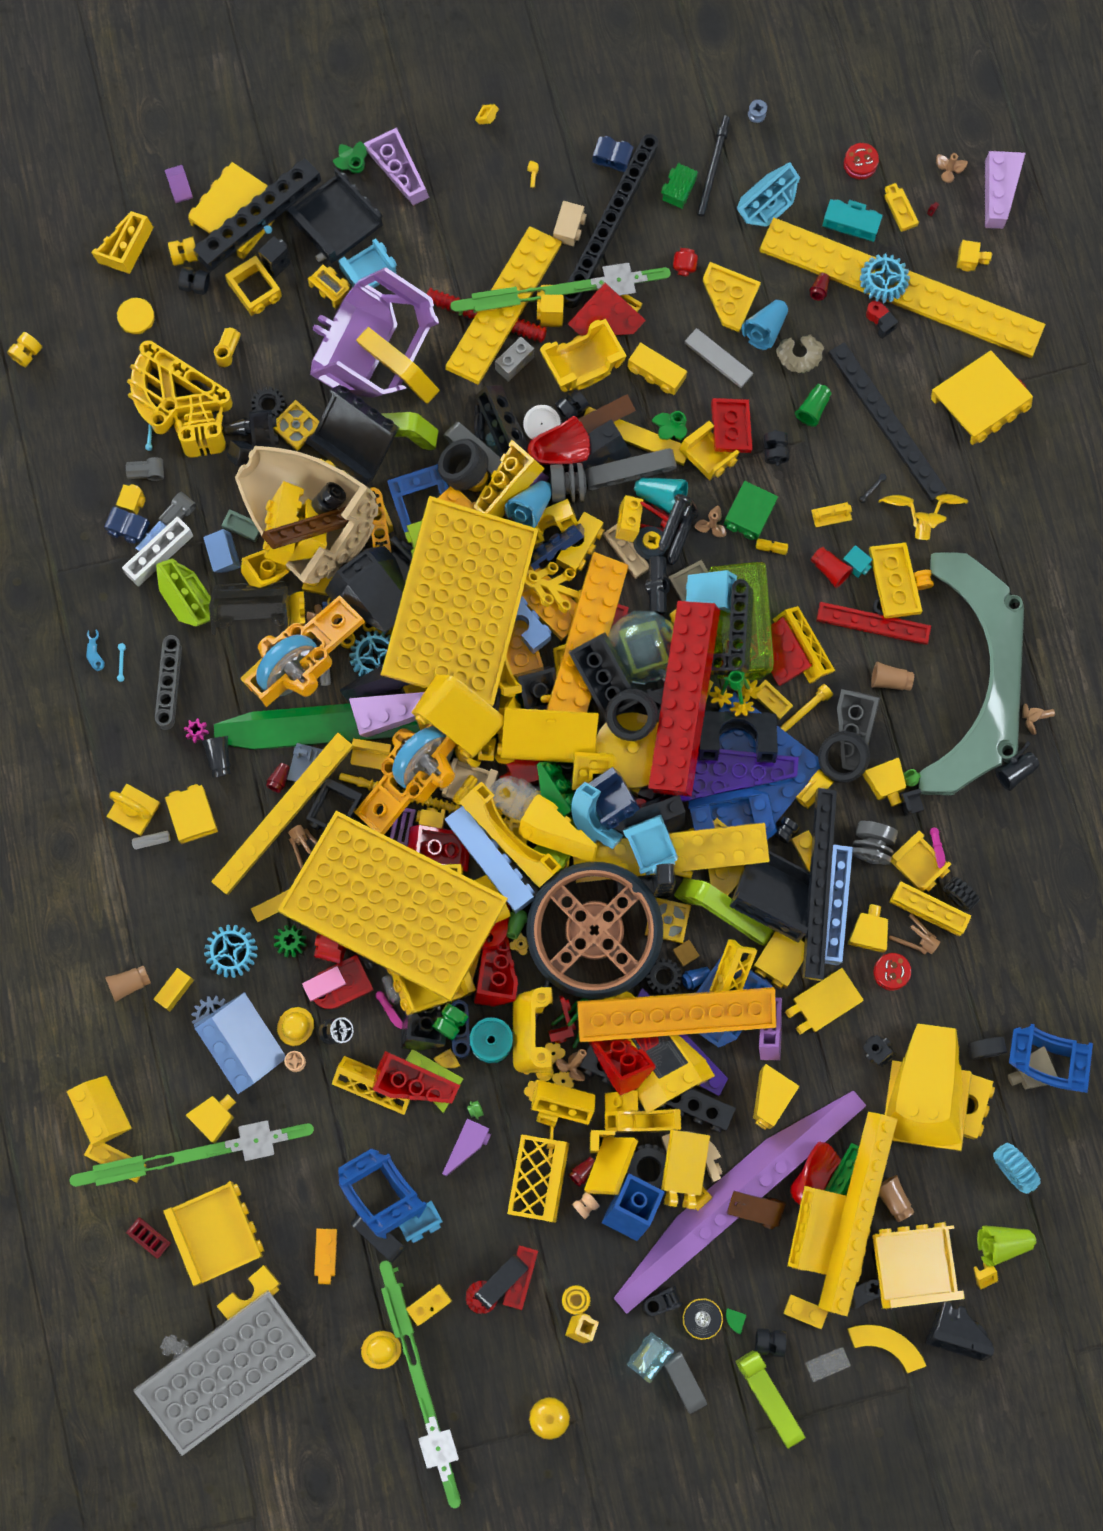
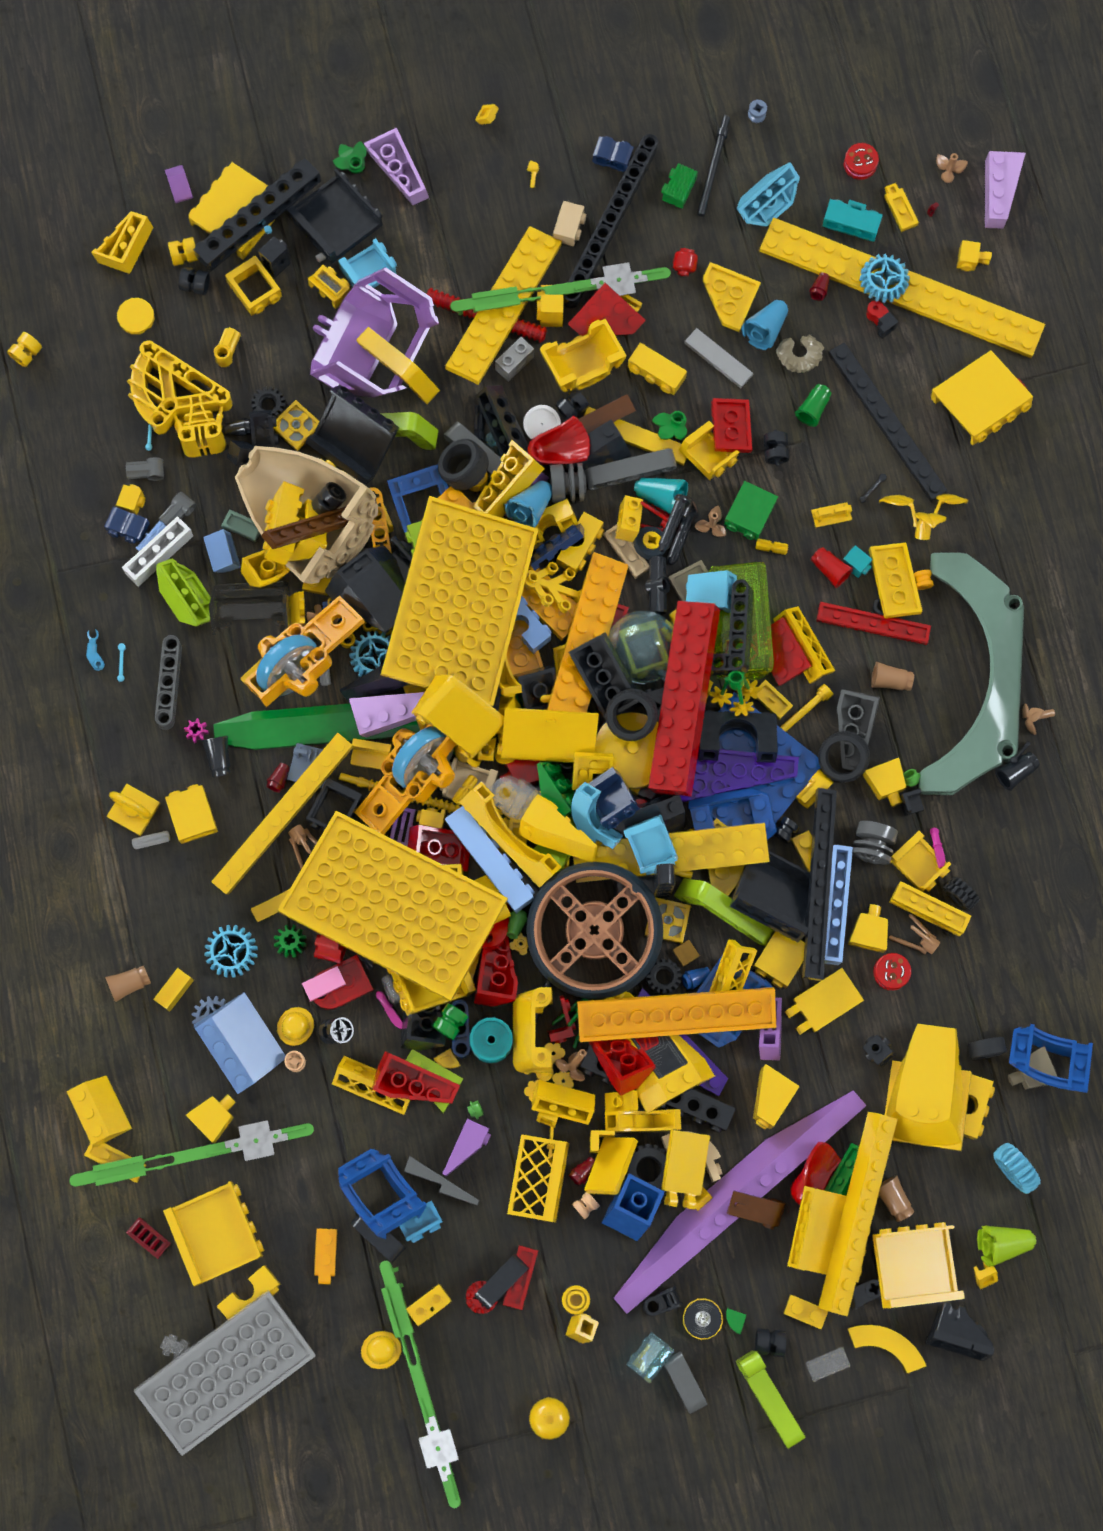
none -> dark grey slope [404,1156,479,1206]

